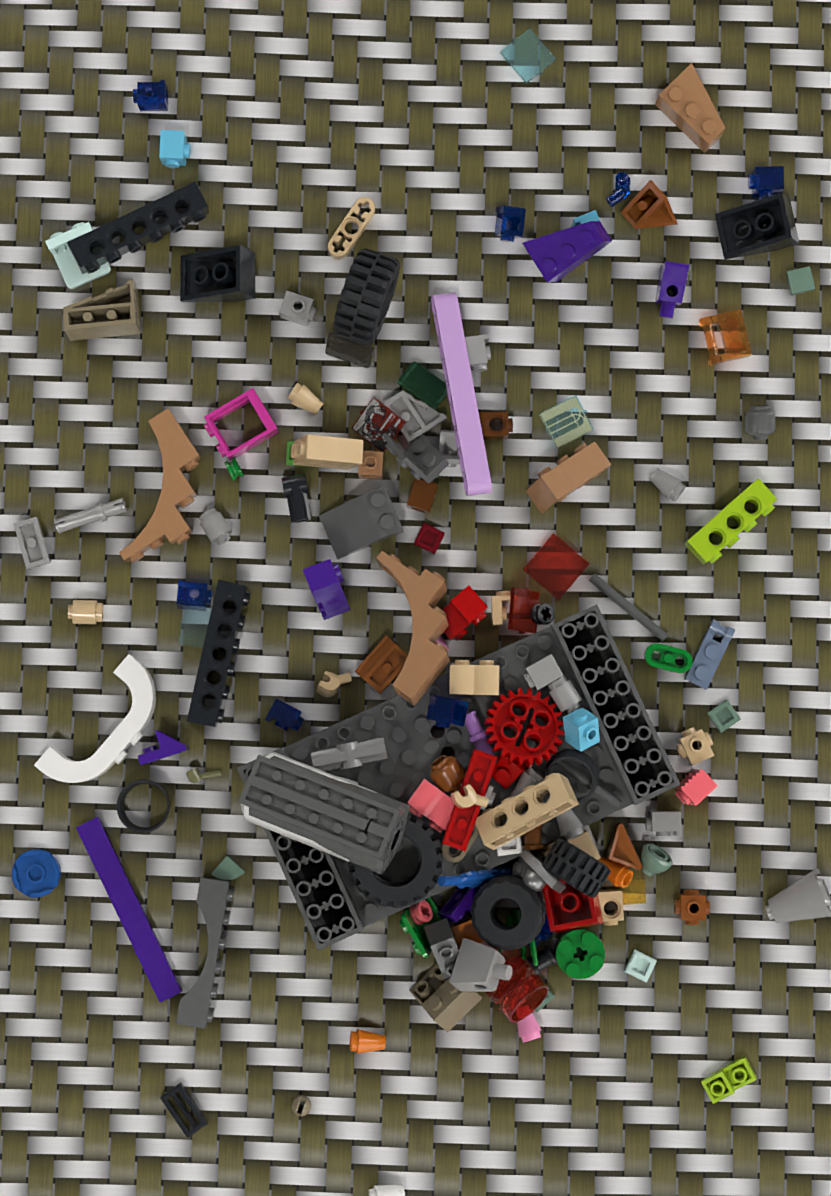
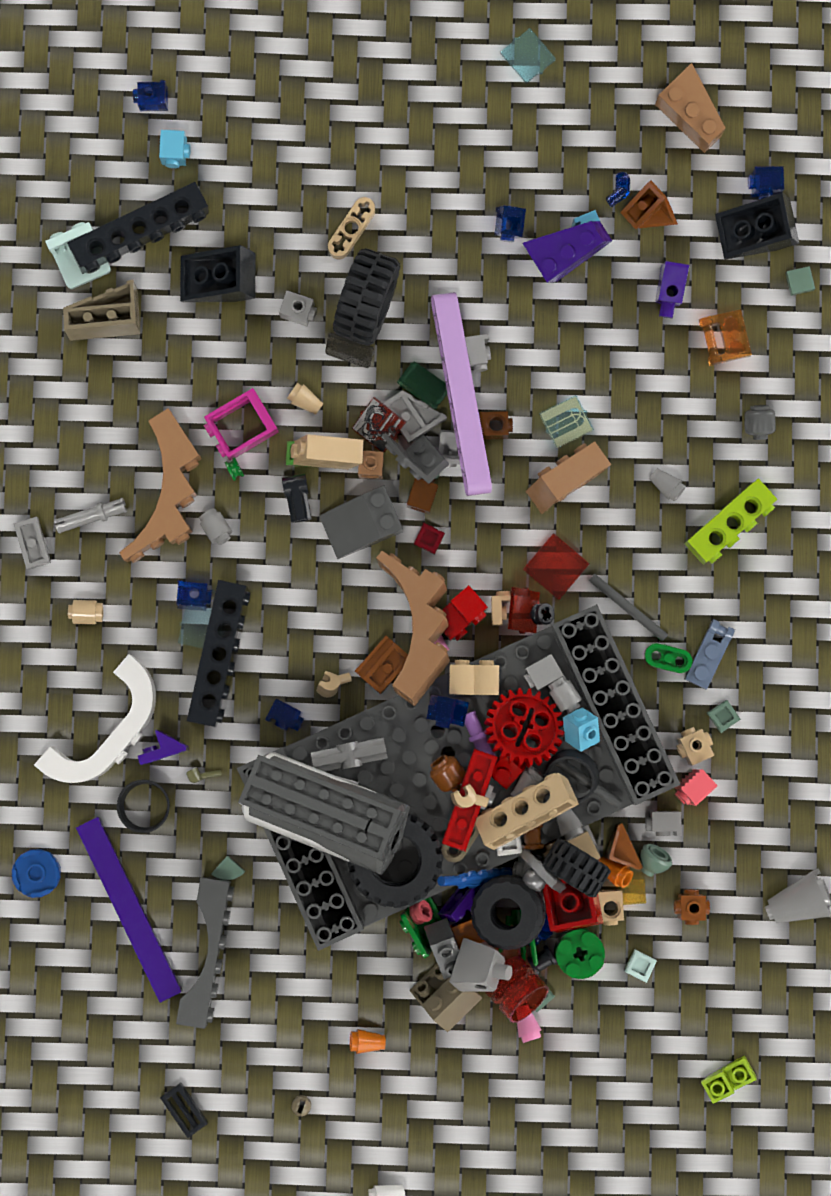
dark purple wedge [303,559,350,620] -> none
coral brick [407,779,455,833] -> none

